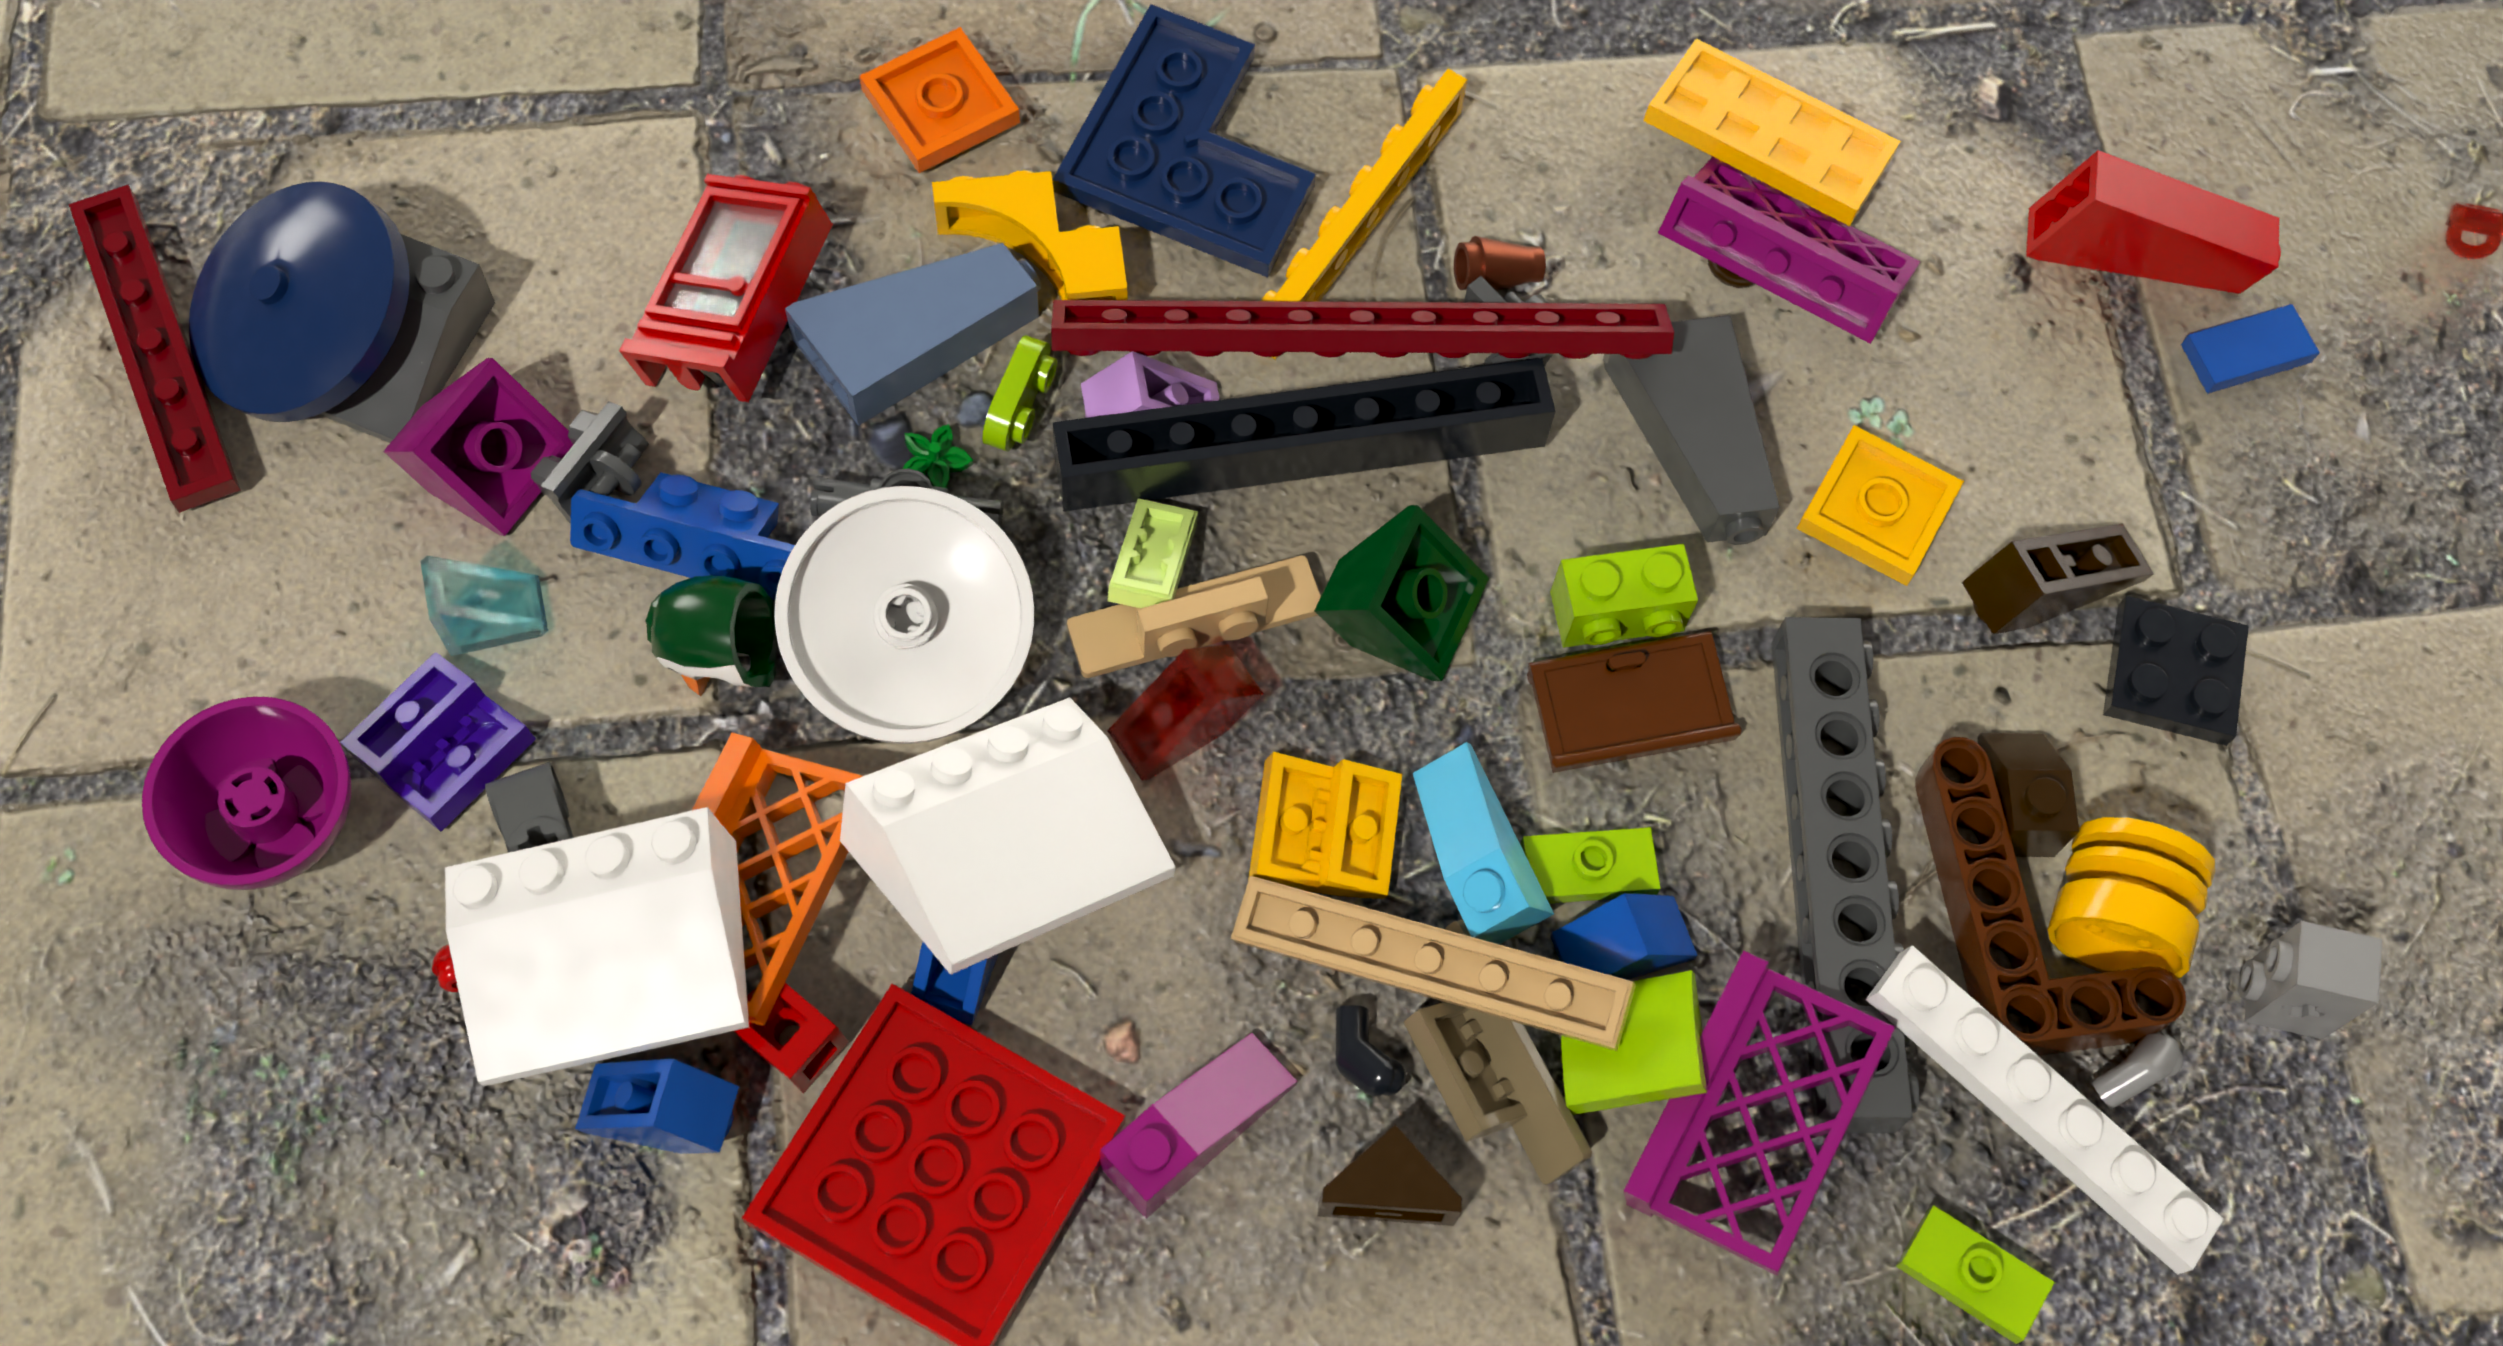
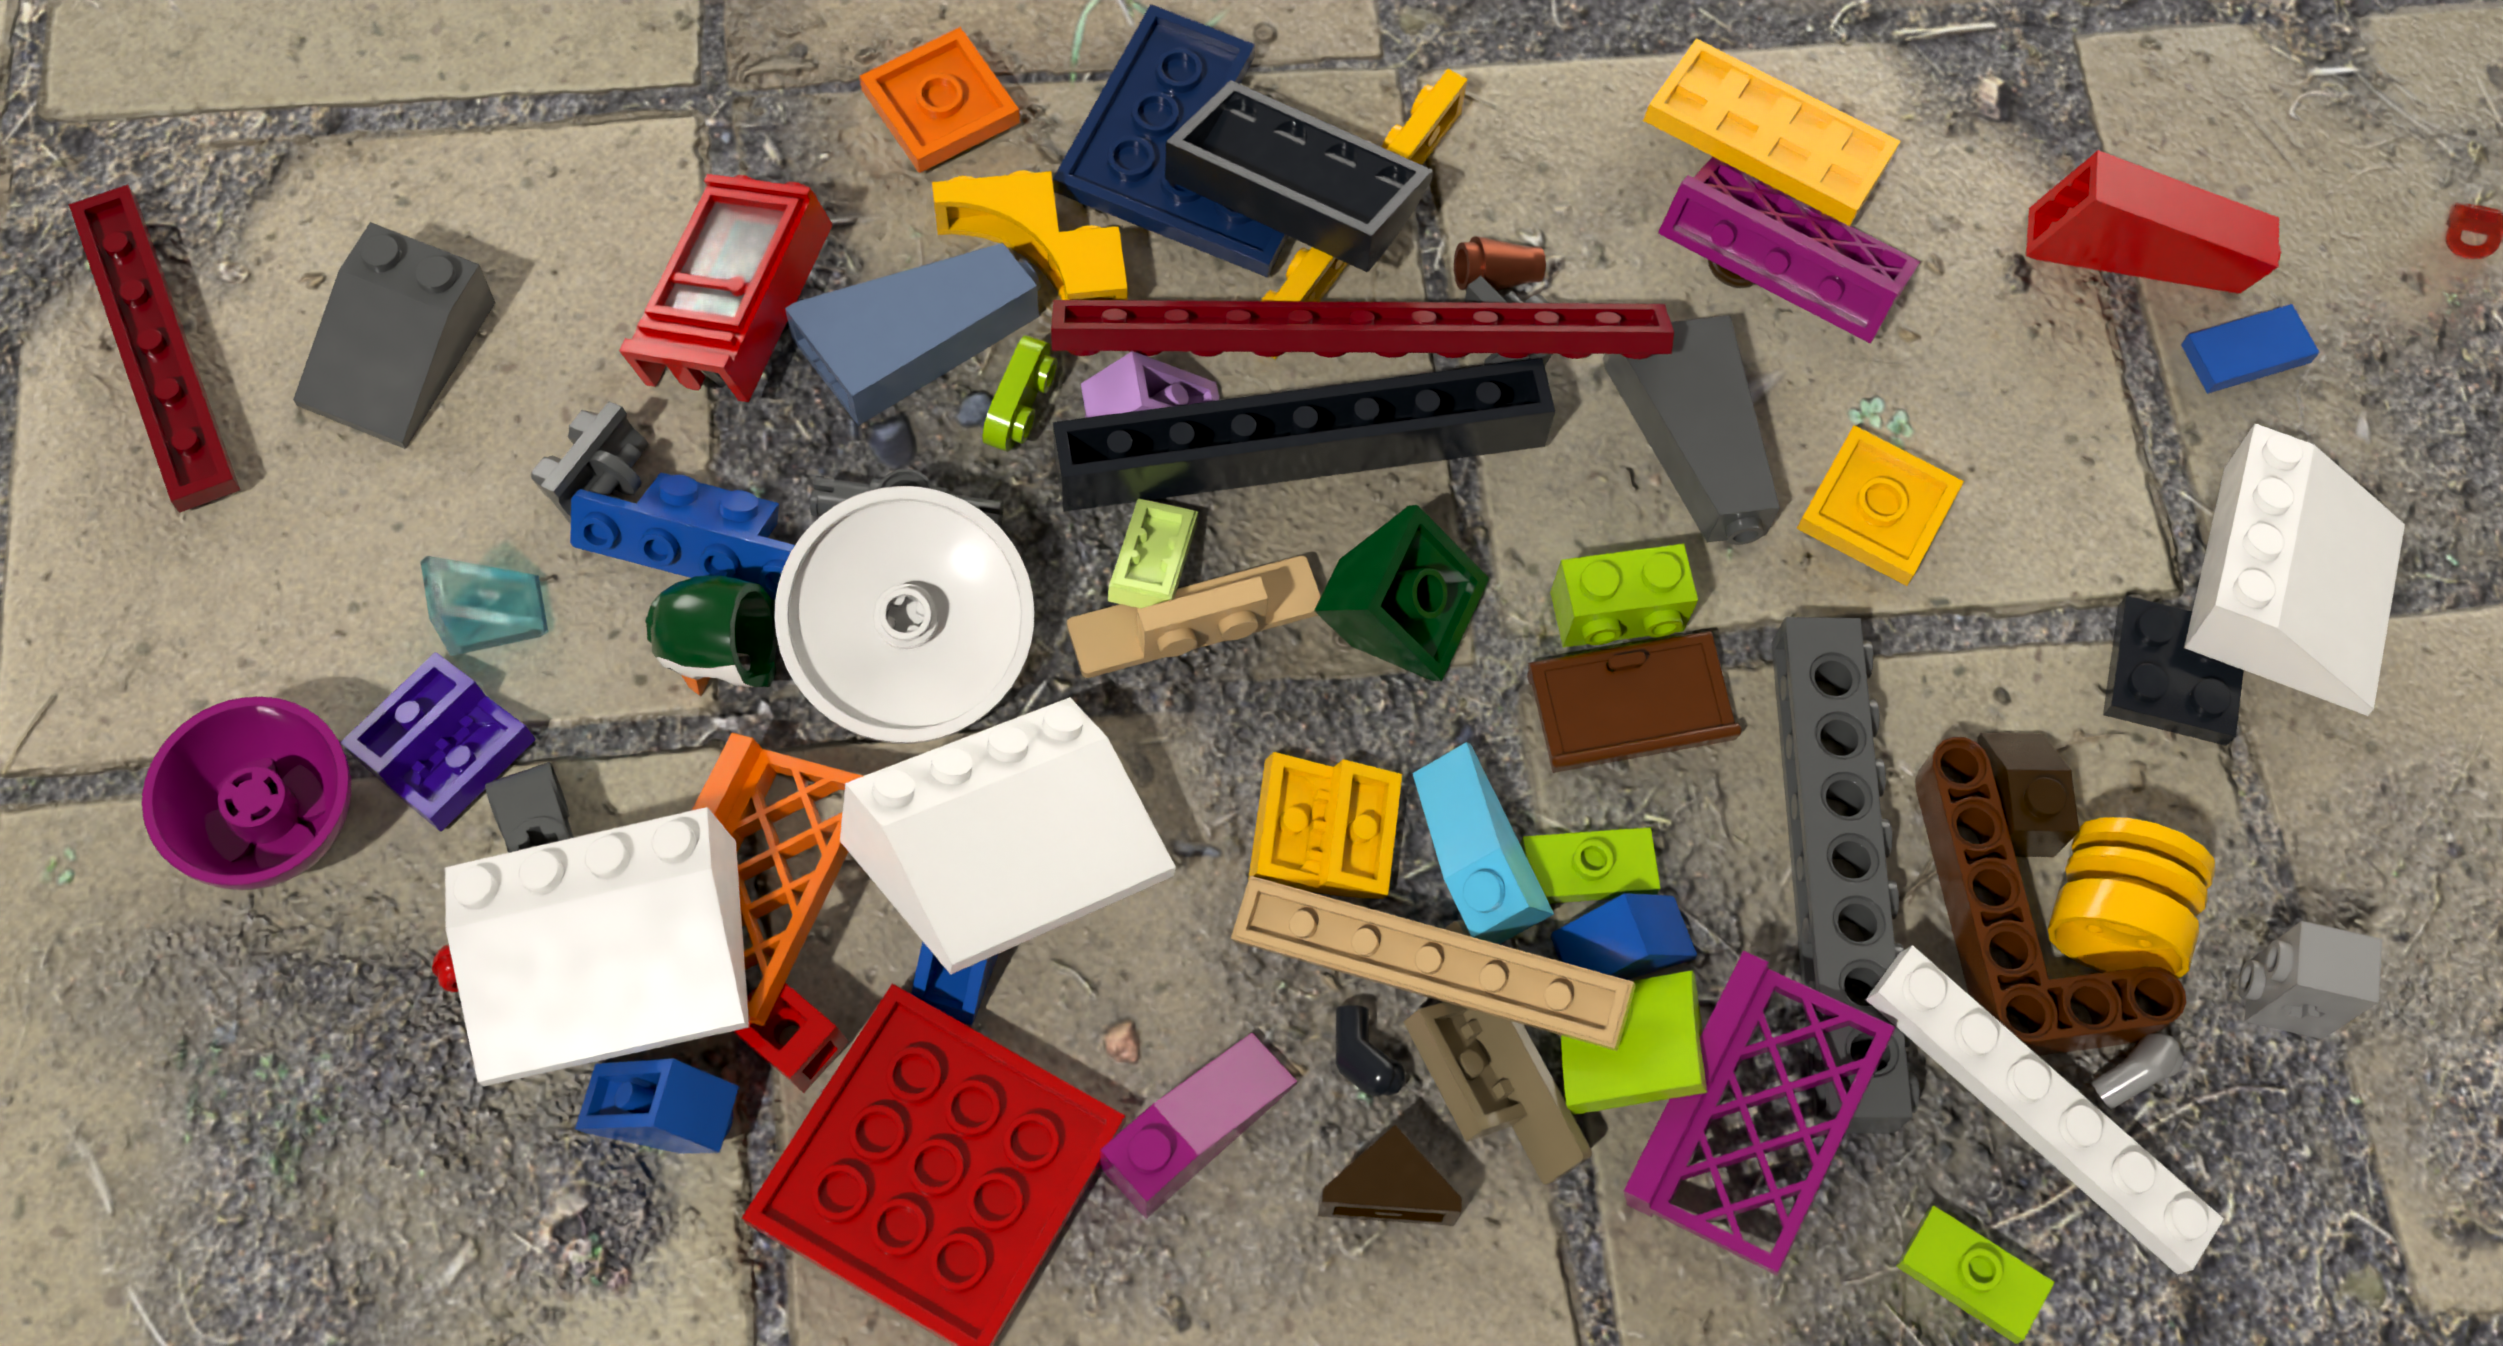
dark blue dish [189,182,410,422] -> none
magenta slope [383,358,574,536] -> none
green plant [903,424,973,488] -> none
clear red slope [1107,644,1264,781] -> none
dark brown slope [1961,524,2154,635] -> none
none -> black slope [1165,80,1433,273]
none -> white slope [2184,423,2405,716]

